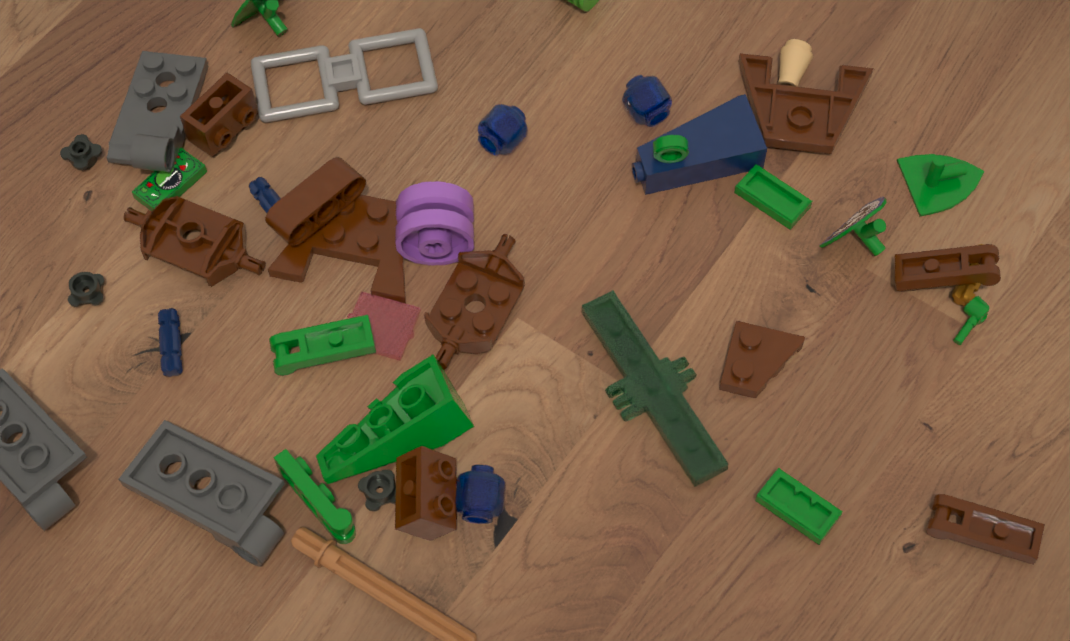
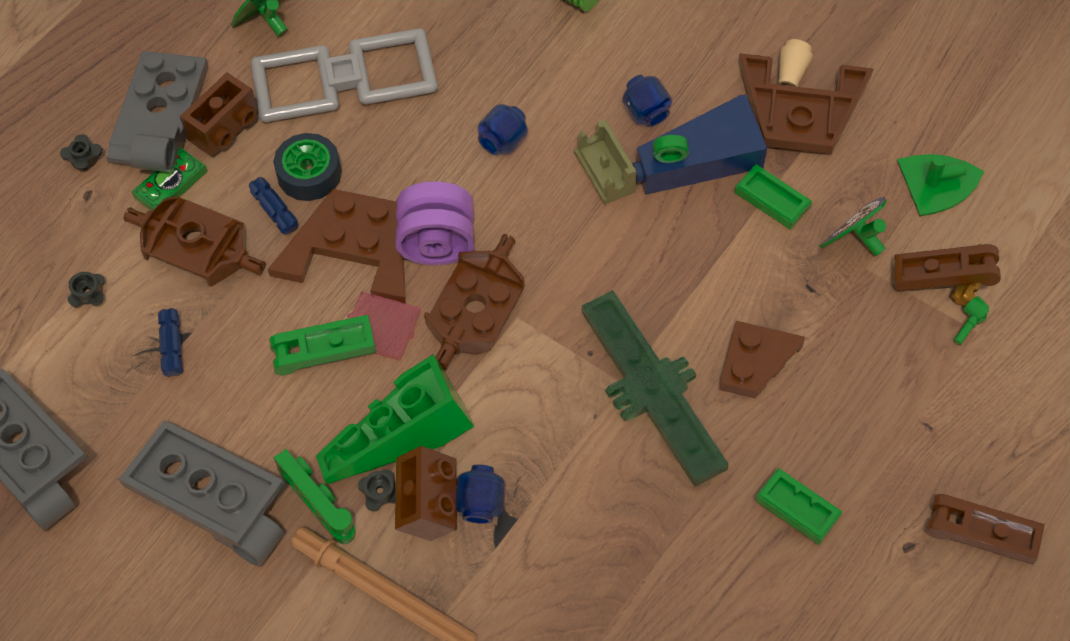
reddish brown beam [265,157,366,246] -> none
none -> wheel [273,133,342,201]
none -> olive hinge [574,119,637,205]

